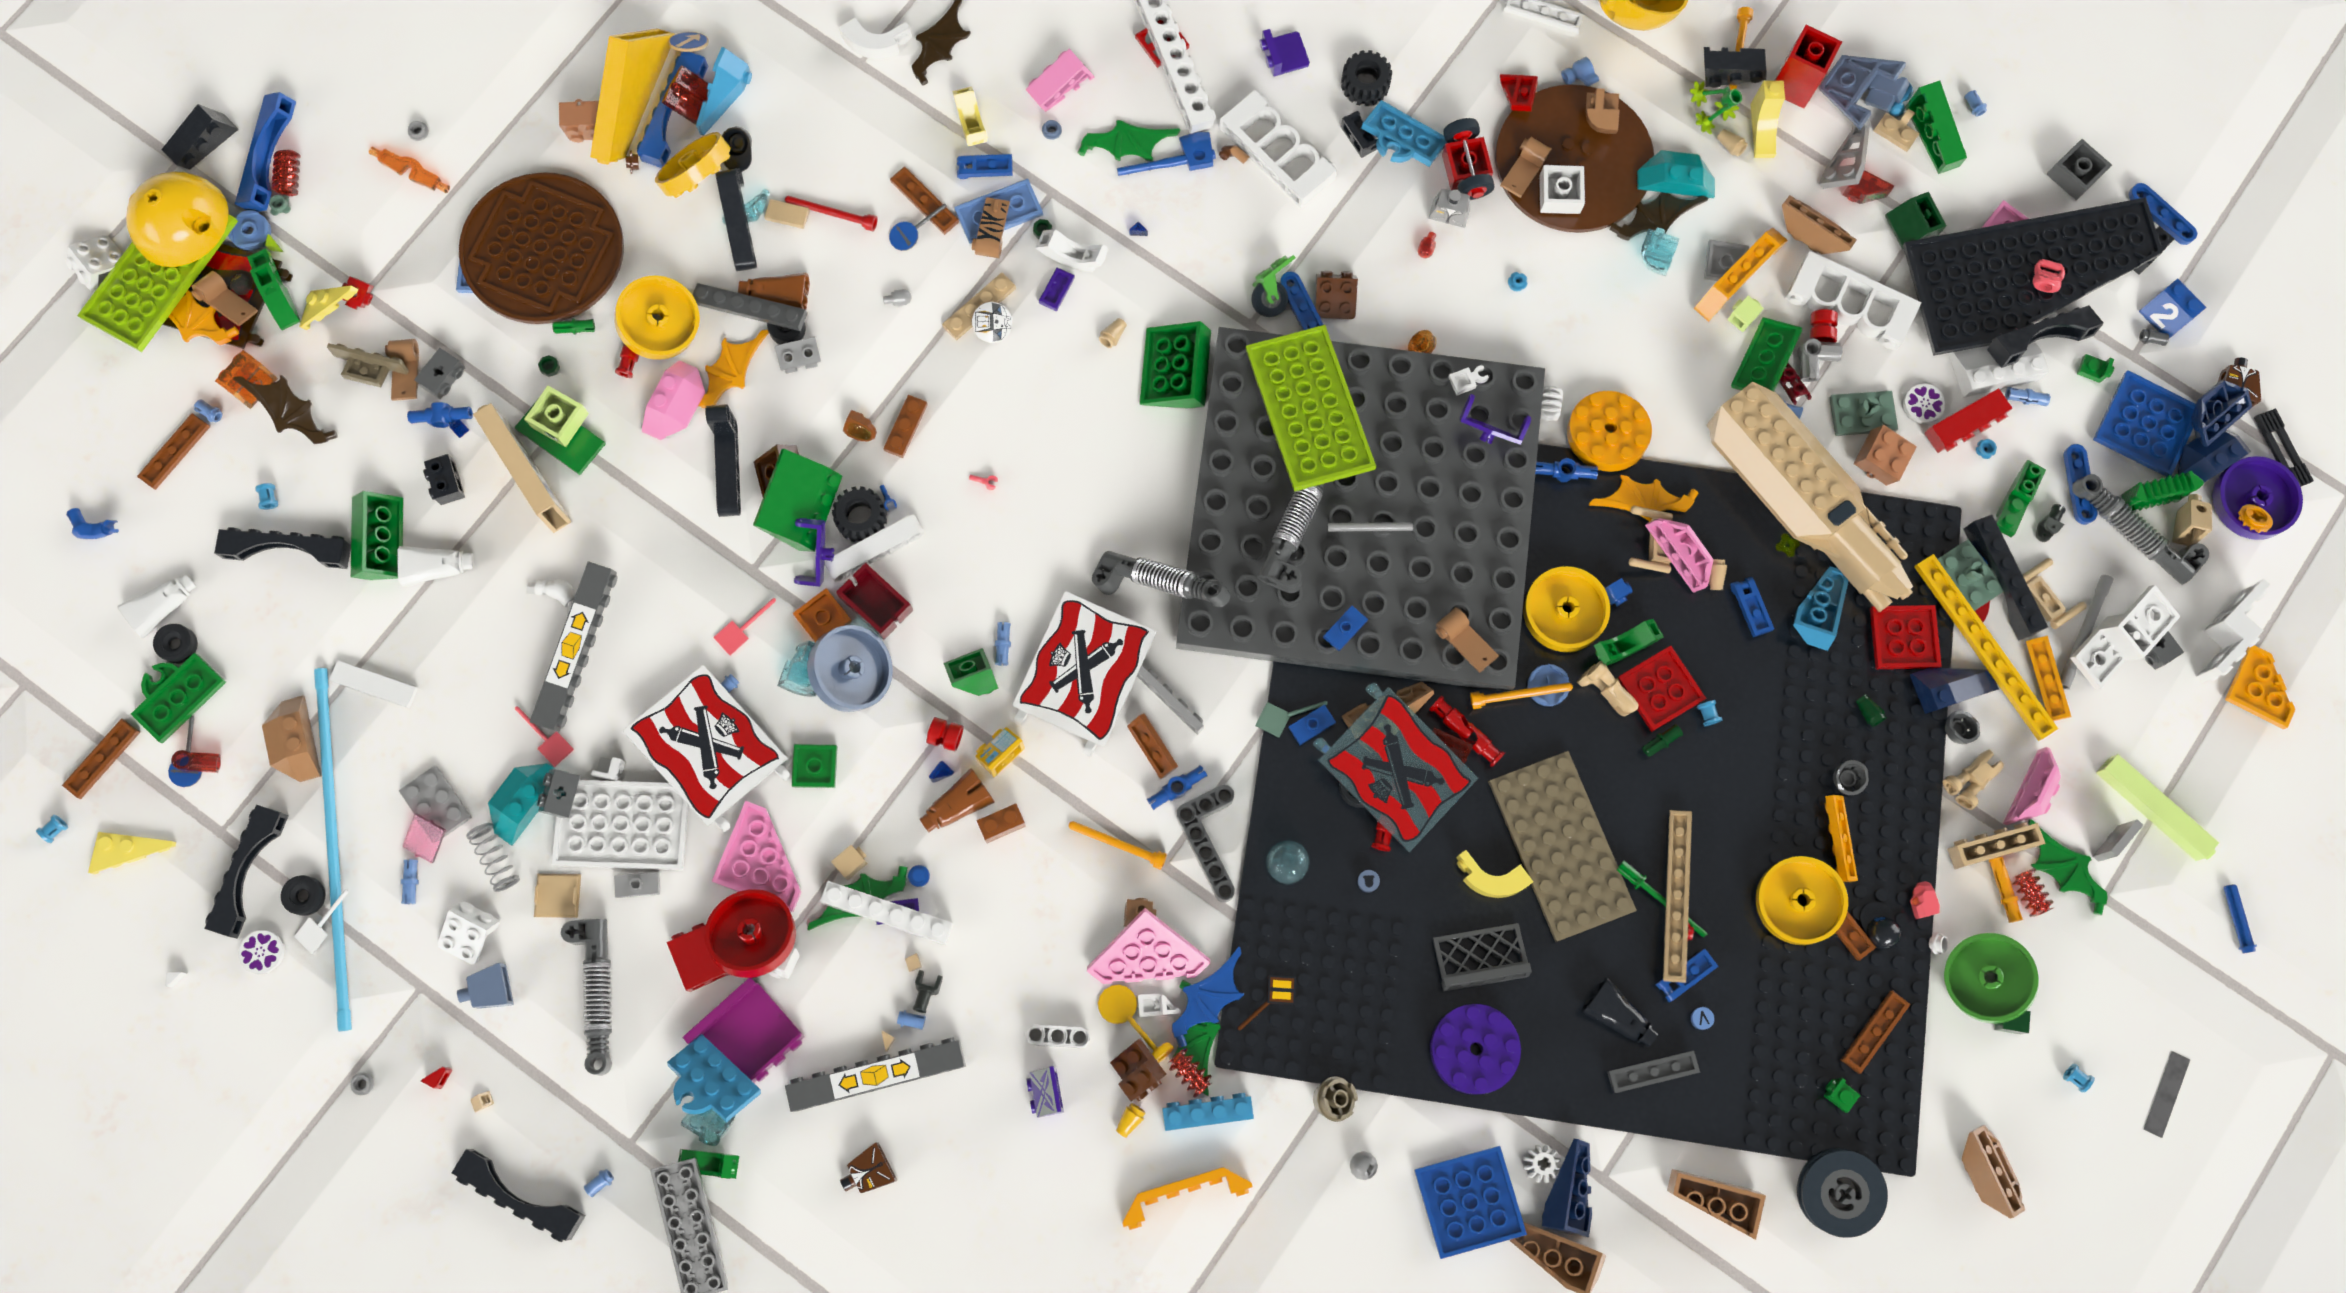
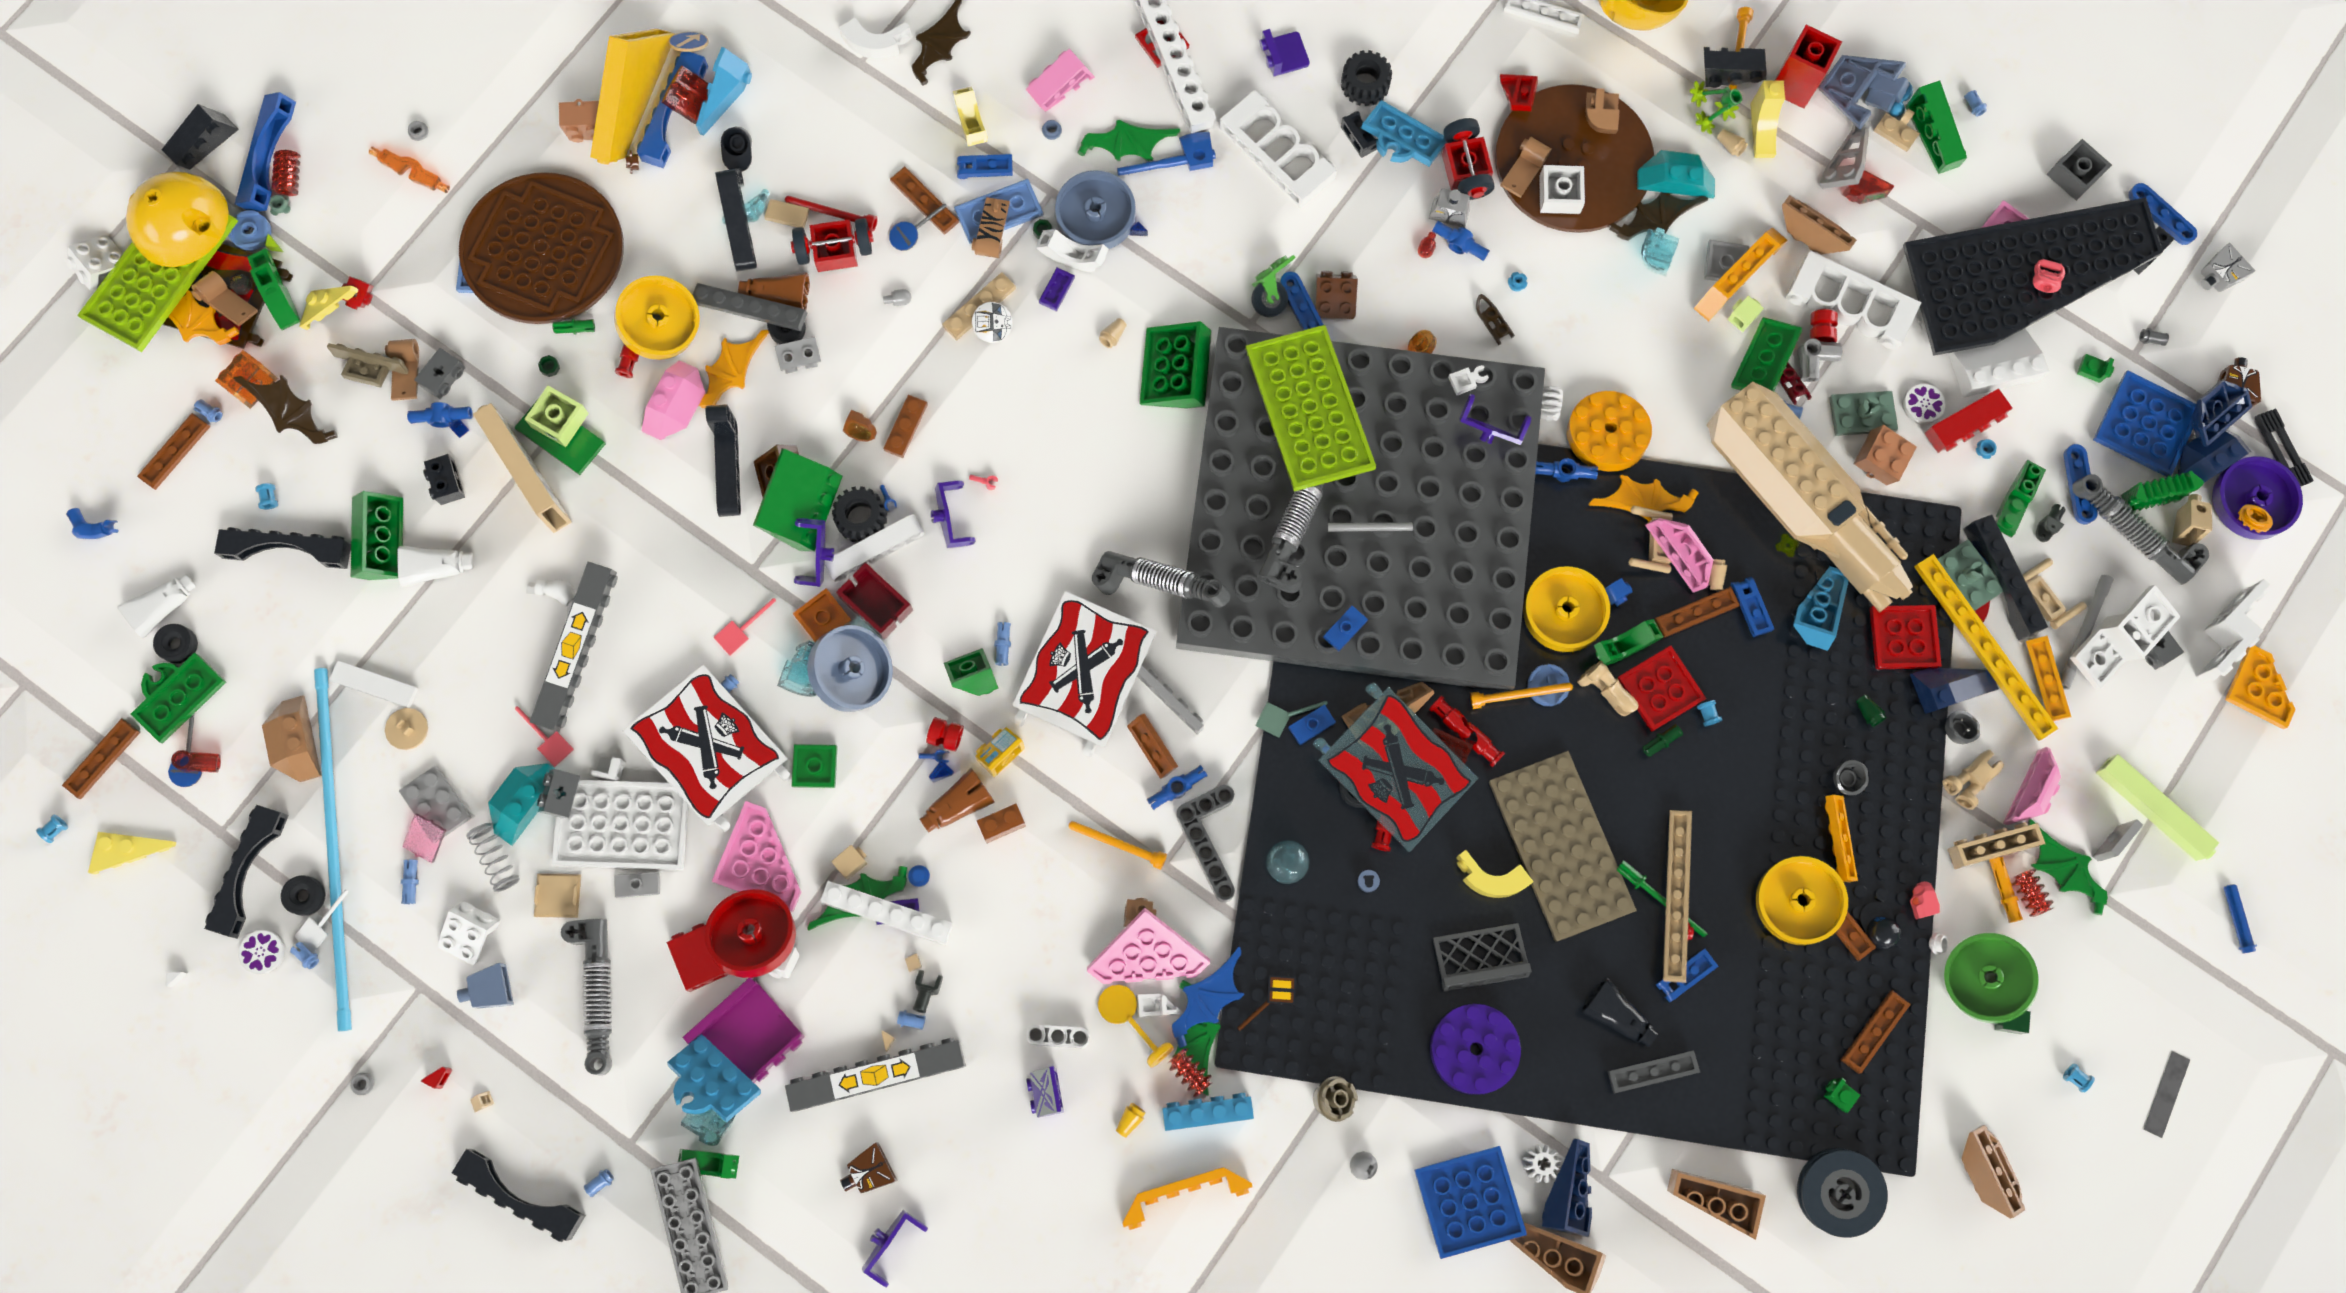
yellow piece [655,132,730,198] -> none
reddish brown plate [1110,1038,1167,1102] -> none
arm [1219,145,1250,164] -> none
medium nougat door [1436,607,1499,673] -> none
medium blue piece [1561,57,1599,87] -> none
medium blue tile [1691,1007,1714,1030] -> none
dark green slope [1885,191,1947,250] -> none
black arch [1987,305,2104,368] -> none
medium blue pin [2005,387,2051,407] -> none
slope [2139,278,2207,339] -> none
none -> medium blue pin [290,942,319,969]
none -> tan piece [385,708,428,750]
none -> red brick [791,218,874,272]
none -> dark purple piece [861,1210,928,1288]
none -> blue hand [919,749,950,763]
none -> dark purple piece [930,481,976,548]
none -> sand blue piece [1055,170,1136,249]
none -> blue pin [1432,221,1490,261]
none -> dark brown piece [1476,294,1515,346]
none -> dark orange tile [1654,587,1740,638]
none -> light grey torso [2201,242,2256,292]

